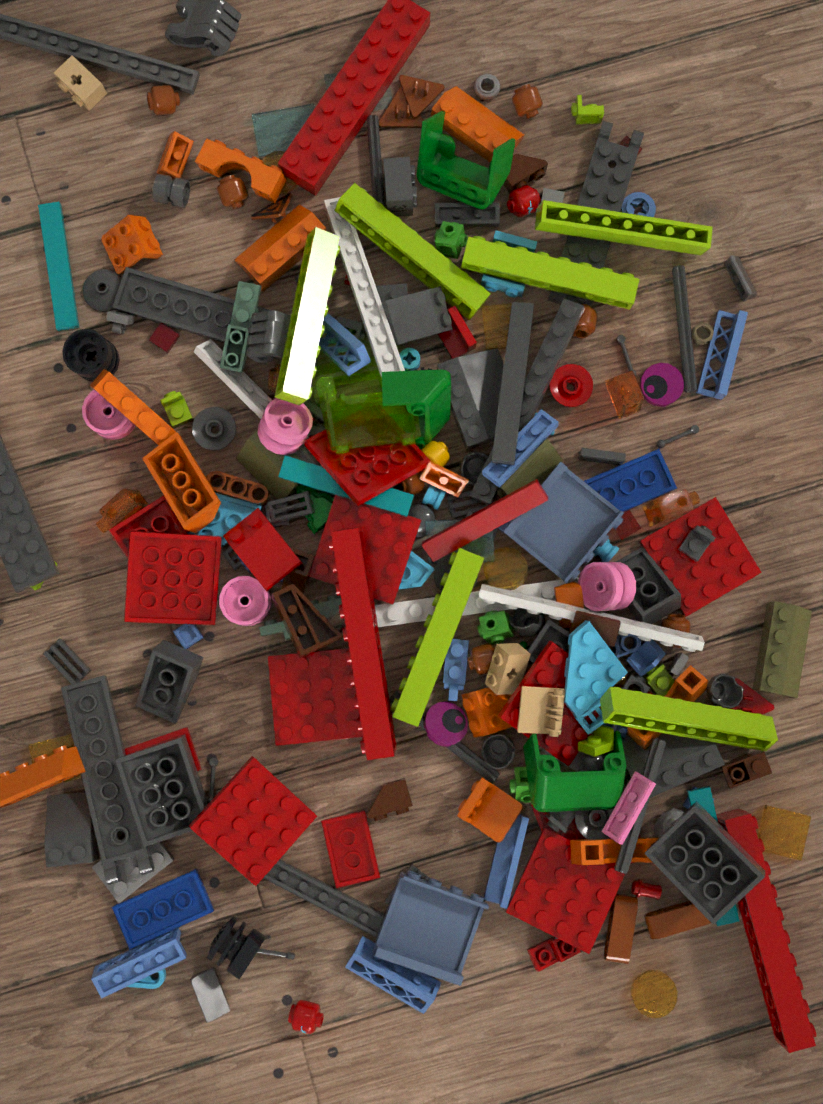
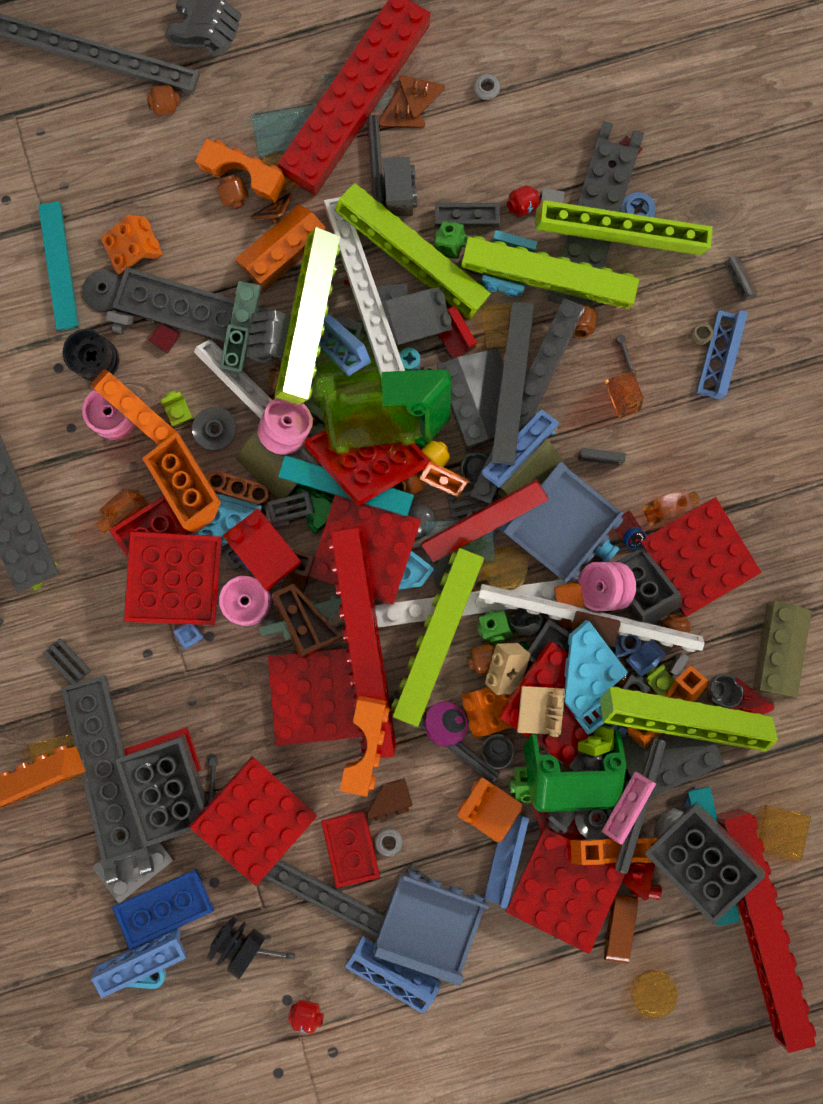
dark grey slope [44,791,99,868] -> none
tan brick [54,55,107,111] -> none
dark grey slope [135,640,204,724] -> none
dark grey wheel [153,174,190,208] -> none
orange slope [156,131,194,179] -> none
flat silver slope [190,967,230,1023] -> none
green windscreen [416,111,516,210] -> none
medium azure wheel [422,485,446,510] -> none
orange slope [431,86,525,162] -> none
medium blue hinge [443,639,469,701] -> none
reddish brown slope [503,154,548,194] -> none
dark orange head [512,84,543,119] -> none
red slope [527,937,581,972] -> none
red dish [549,364,593,407] -> none
lime bracket [571,95,604,124] -> none
blue tile [584,449,677,512] -> none
magenta tile [639,363,684,407] -> none
dark orange beam [644,900,711,939] -> none
dark grey hinge [657,425,699,448] -> none
dark grey axle [672,265,697,393] -> none
dark grey bracket [678,525,715,562] -> none
reddish brown slope [721,750,772,789] -> none
none -> orange arch [340,696,390,797]
none -> light grey piece [375,828,403,857]
none -> red piece [622,862,655,901]
none -> tile [623,527,646,549]

